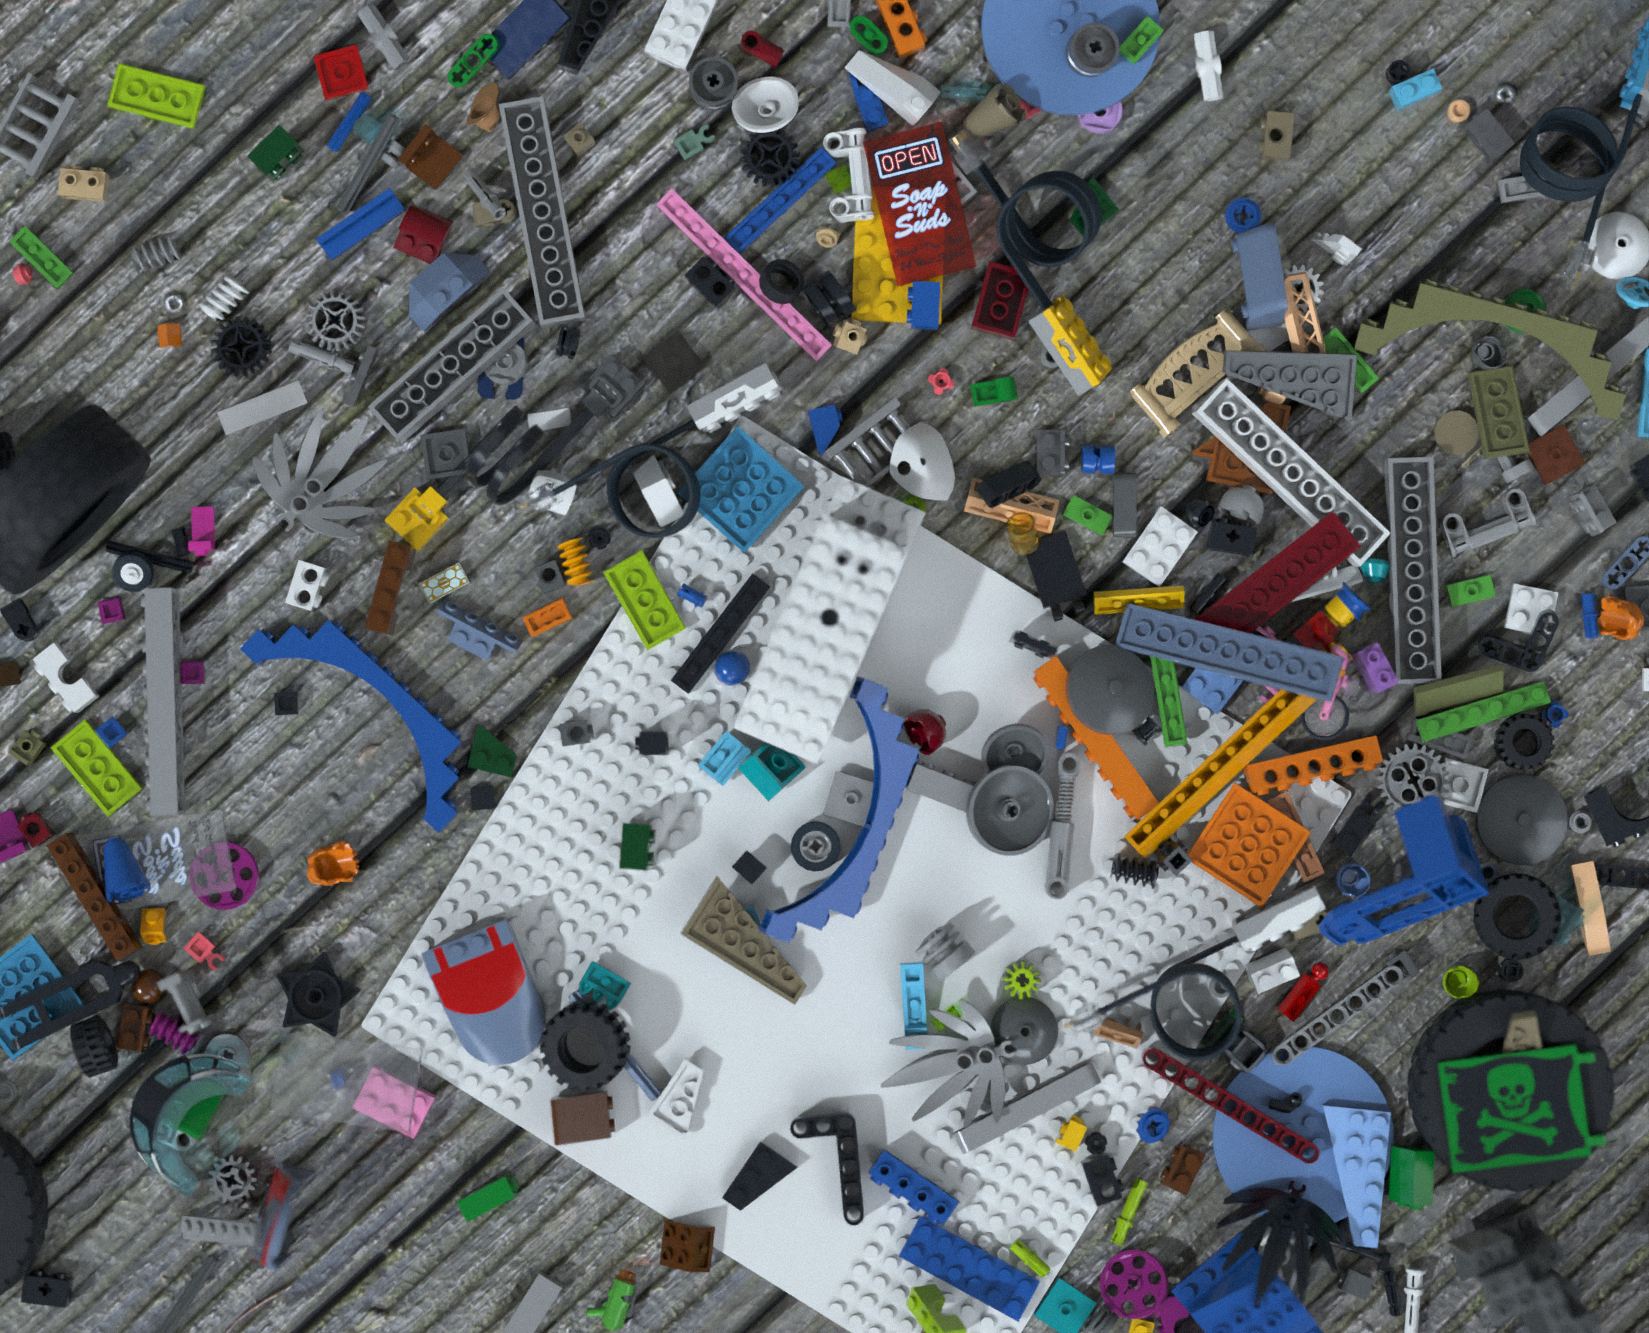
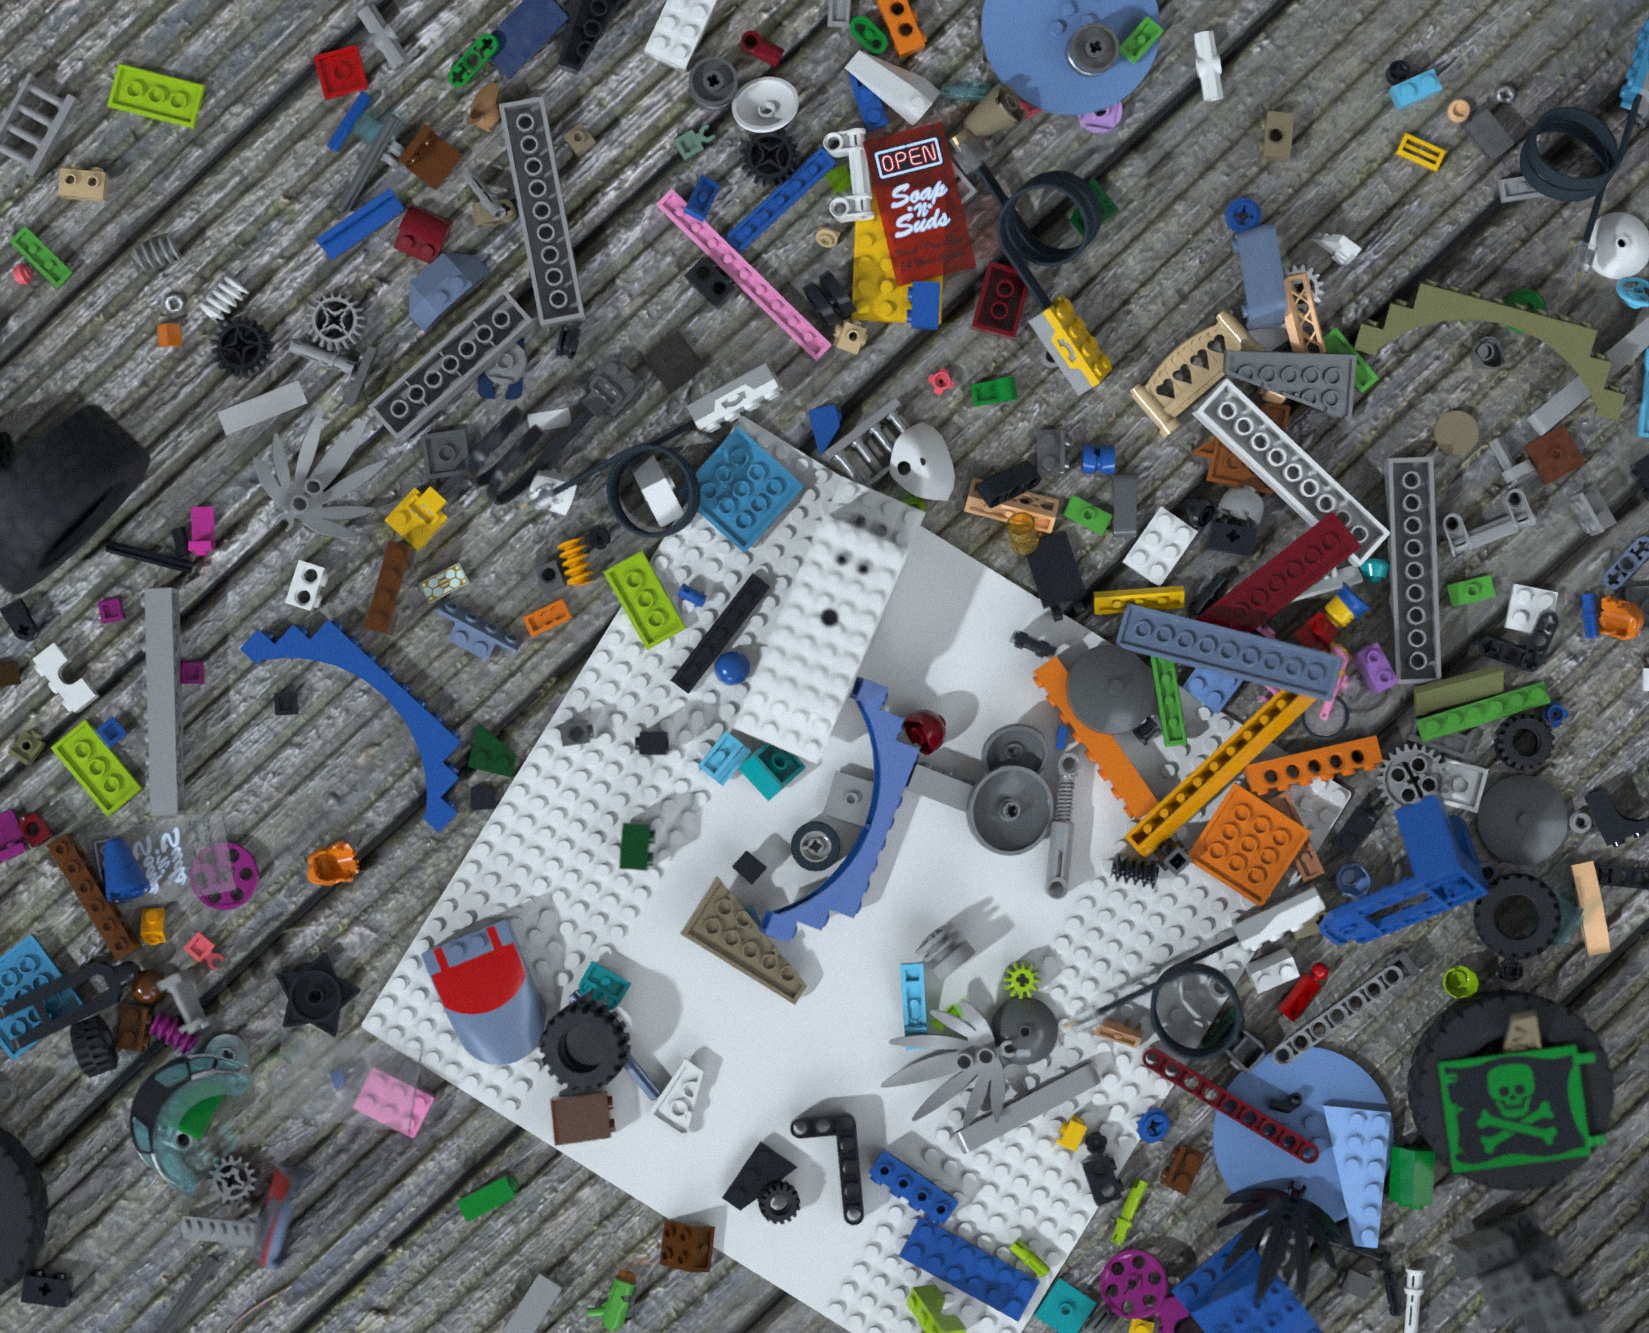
black wheel [112,551,154,592] -> none
dark green brick [247,125,304,183] -> none
black tyre [759,259,804,304] -> none
olive tile [1467,365,1530,460] -> none
none -> blue plate [683,175,721,223]
none -> black tyre [757,1180,801,1224]
none -> yellow tile [1395,132,1446,172]

